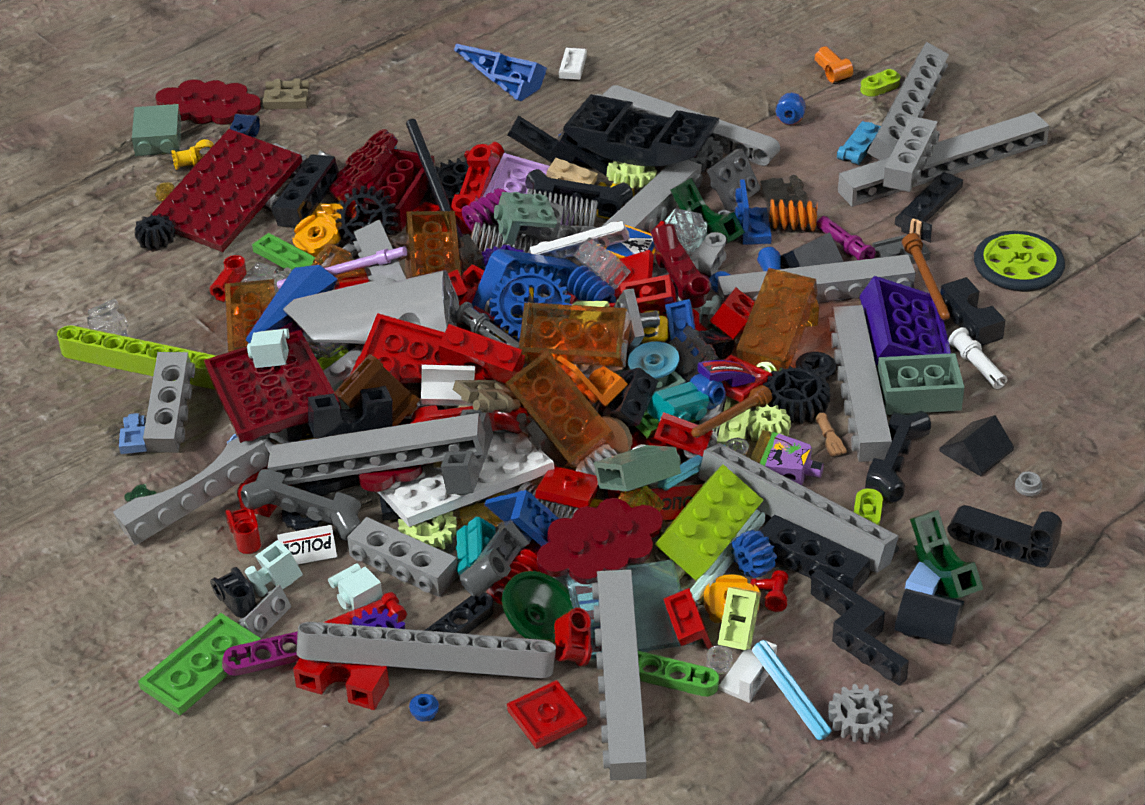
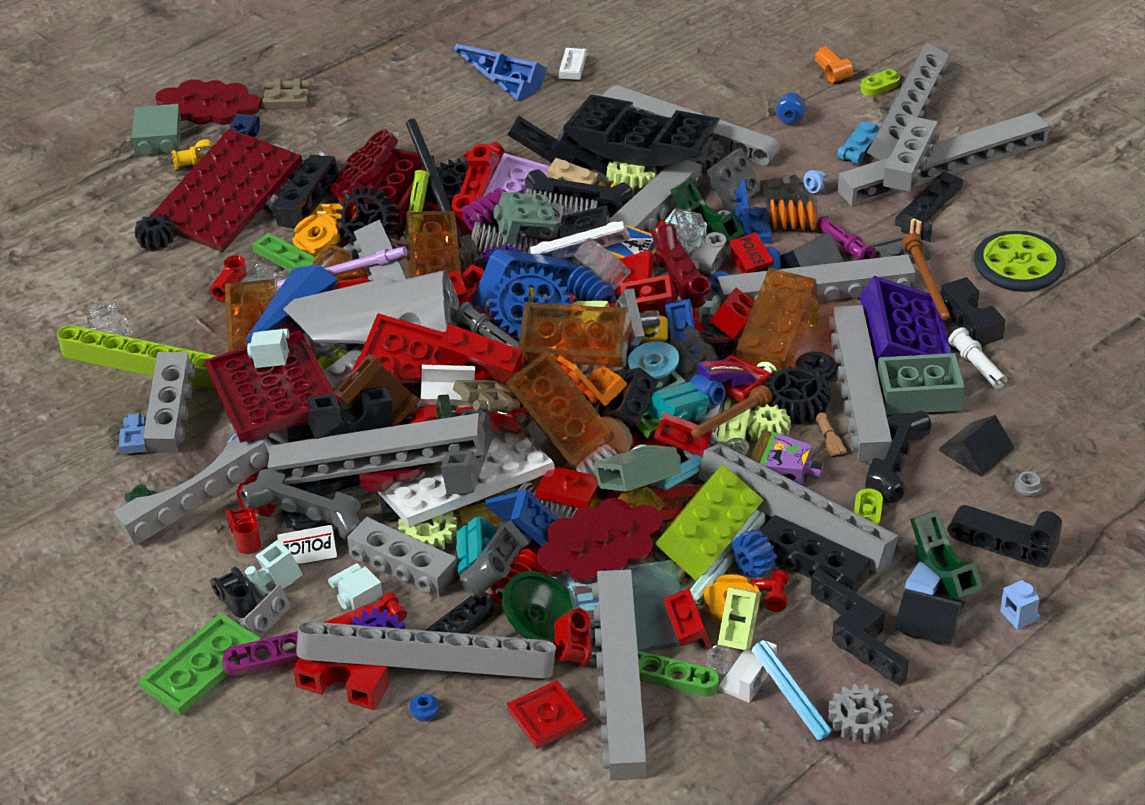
clear yellow plate [155,182,175,202] -> none
none -> lime pin [403,170,430,240]
none -> clear green plate [435,394,456,419]
none -> black plate [560,205,609,238]
none -> red panel [729,233,774,274]
none -> light blue plate [804,170,828,193]
none -> light blue brick [1000,580,1041,630]

